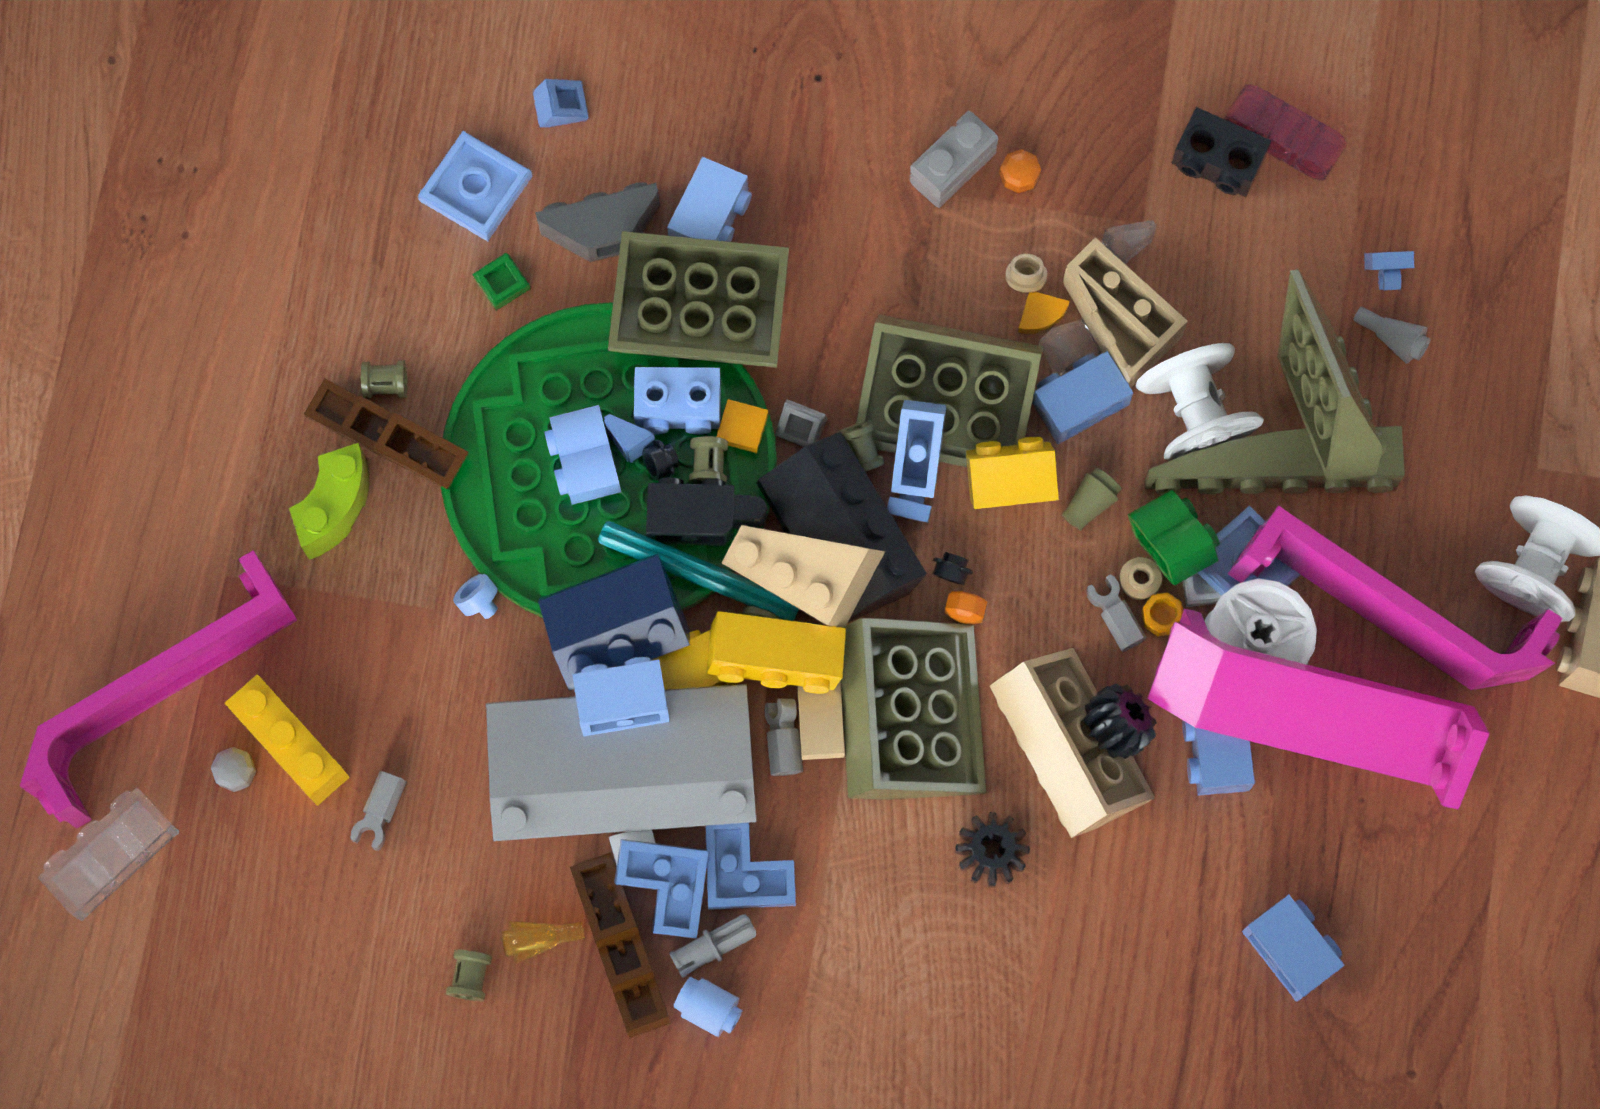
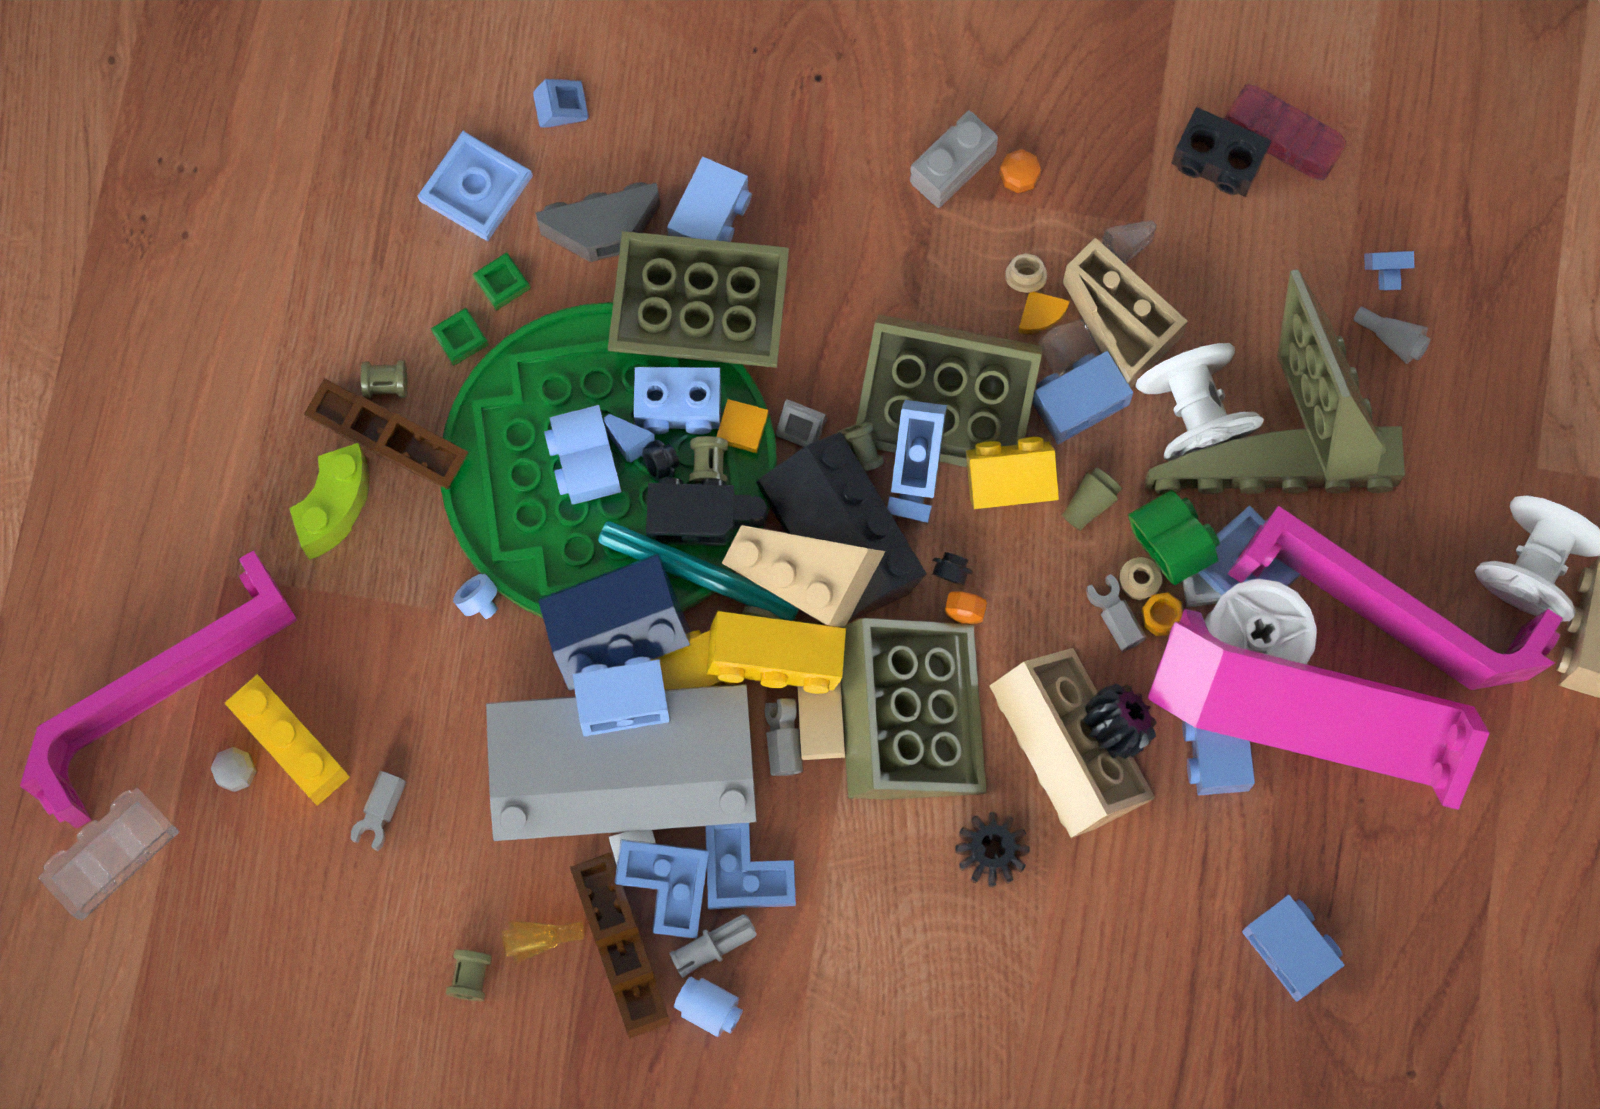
none -> green tile [430,308,489,366]

